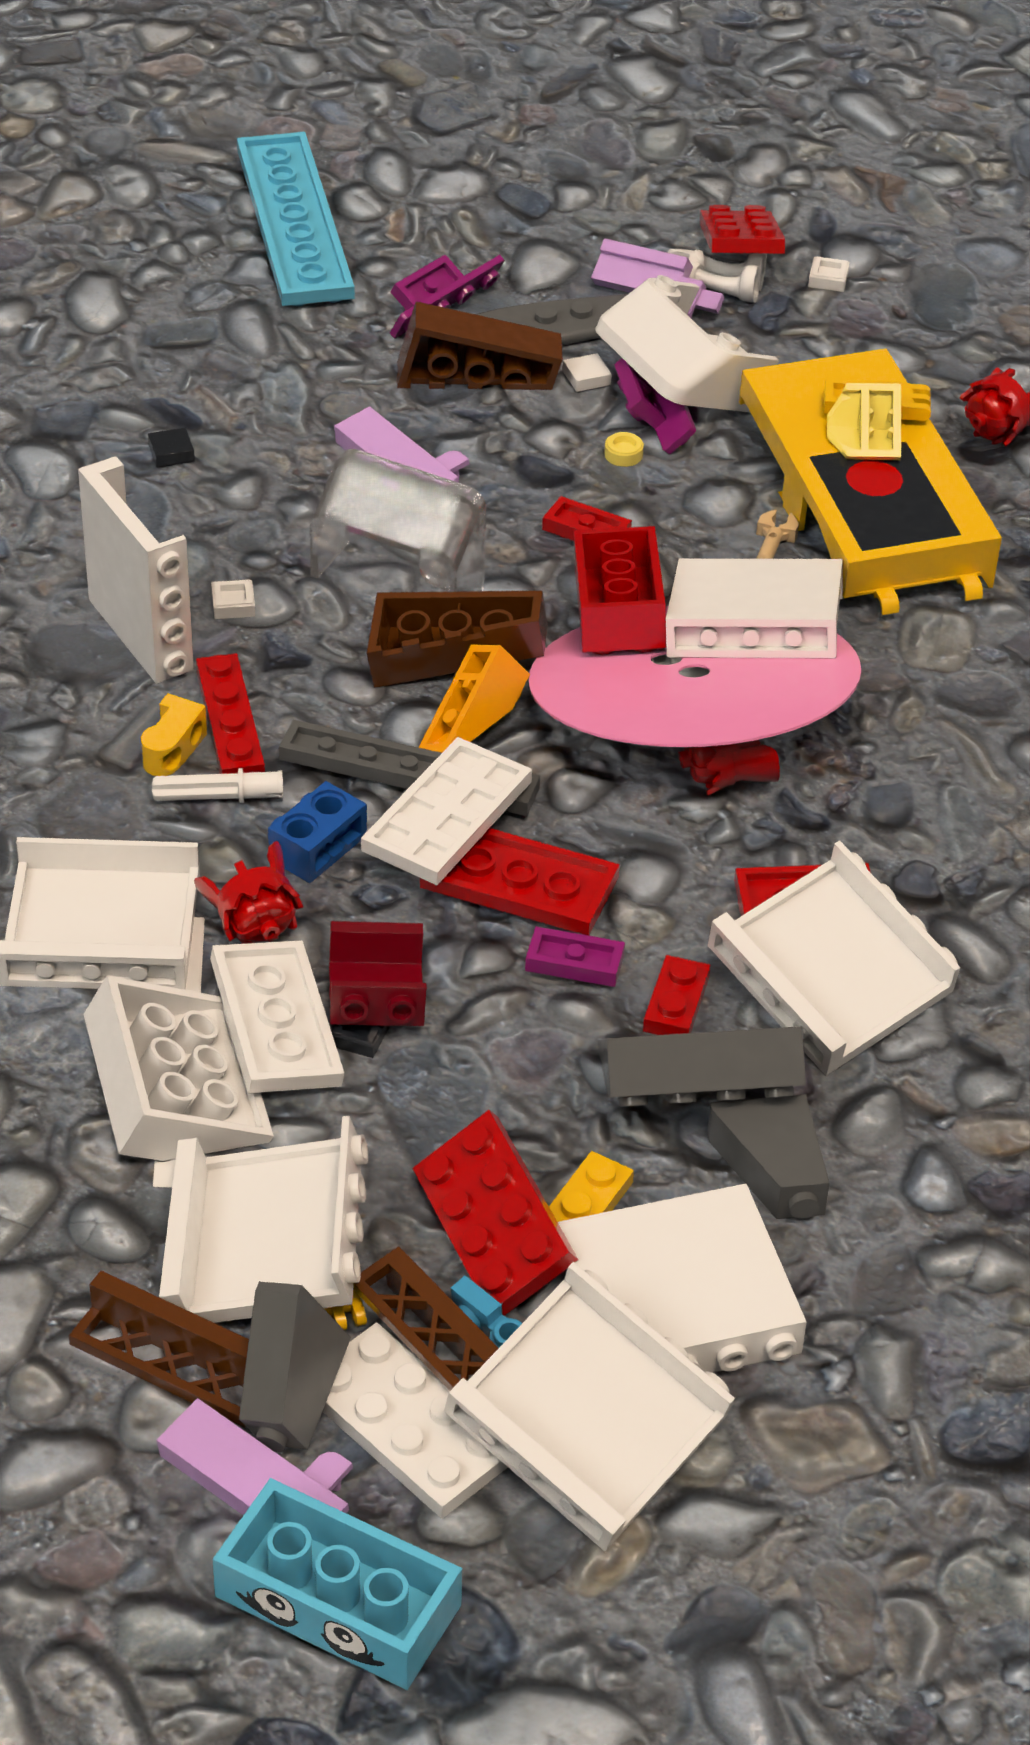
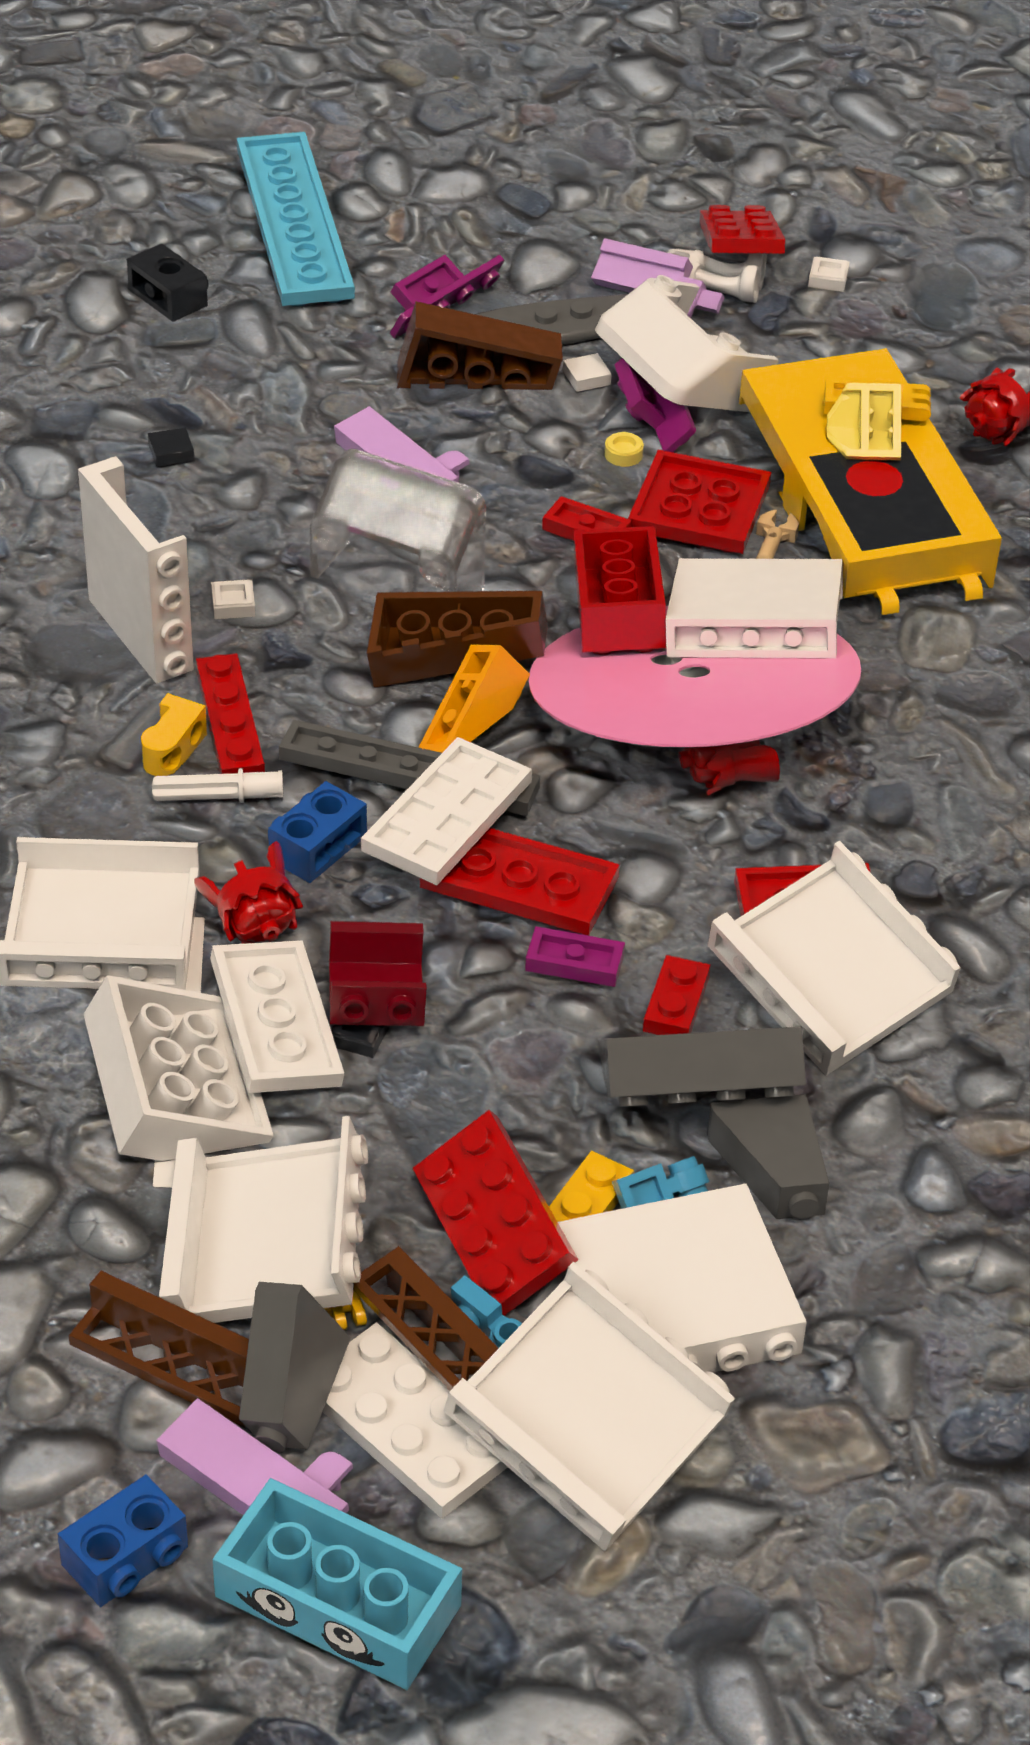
none -> blue brick [58,1474,188,1608]
none -> black brick [126,243,209,322]
none -> dark azure plate [612,1156,710,1209]
none -> red plate [628,450,772,554]

